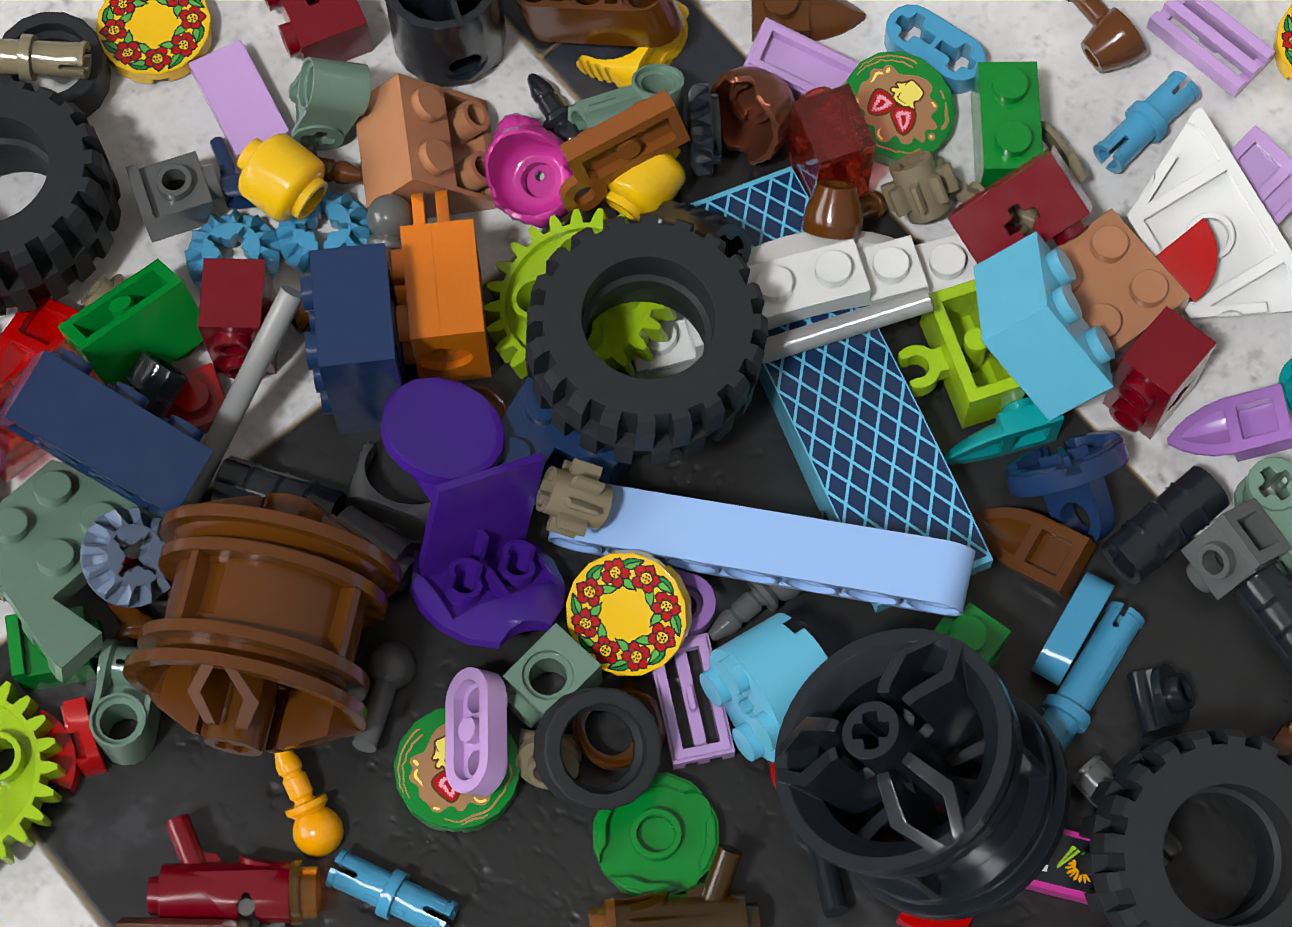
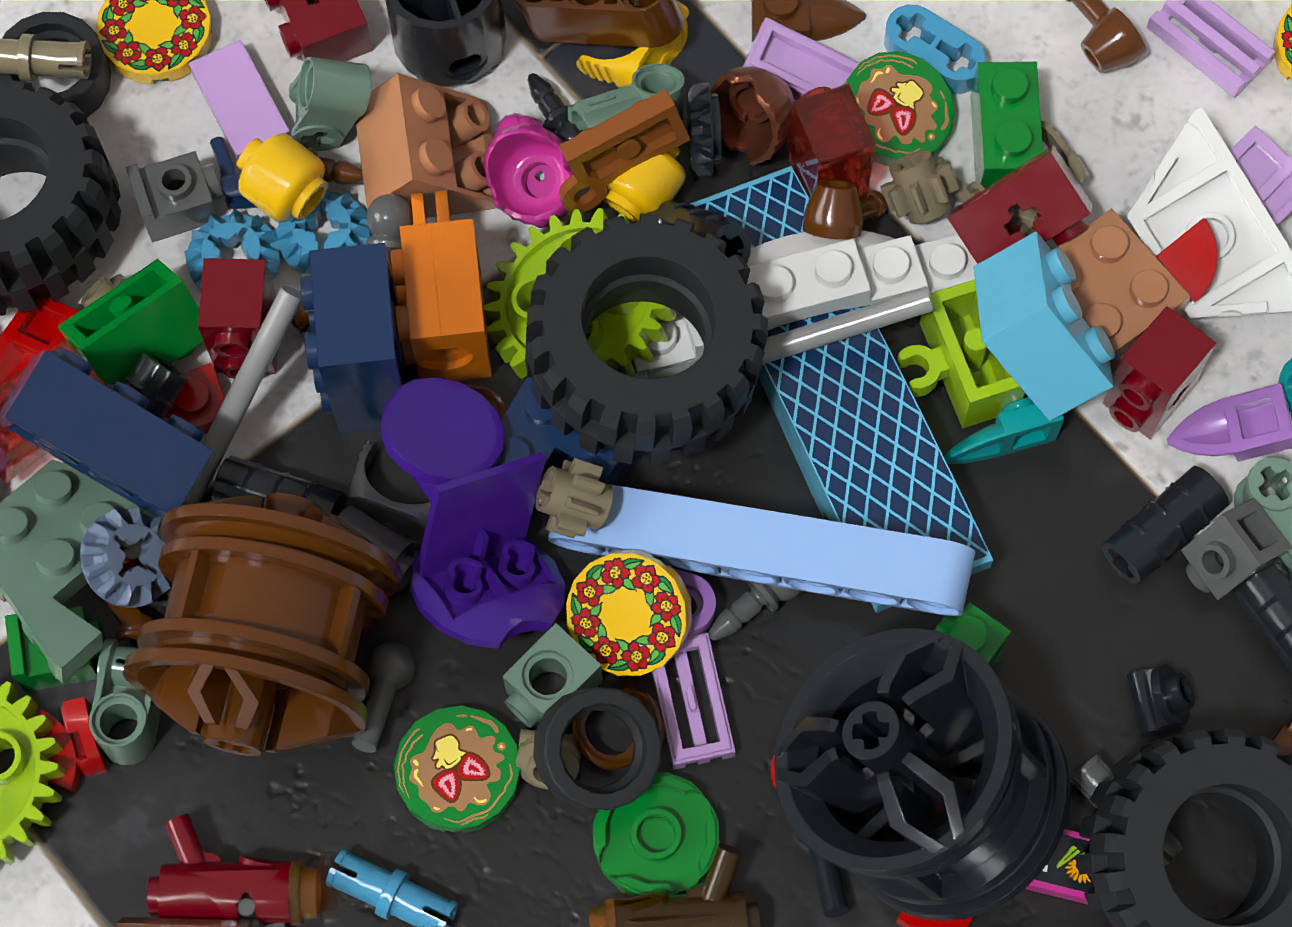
light orange bar [274,750,344,857] -> none
lavender plate [445,667,508,797] -> none
medium azure brick [699,613,828,762] -> none
reddish brown plate [972,507,1097,599] -> none
dark blue tile [1005,431,1129,544] -> none
dark azure beam [1031,571,1115,686] -> none
dark azure pin [1041,601,1145,753] -> none
dark azure pin [1093,71,1200,174] -> none

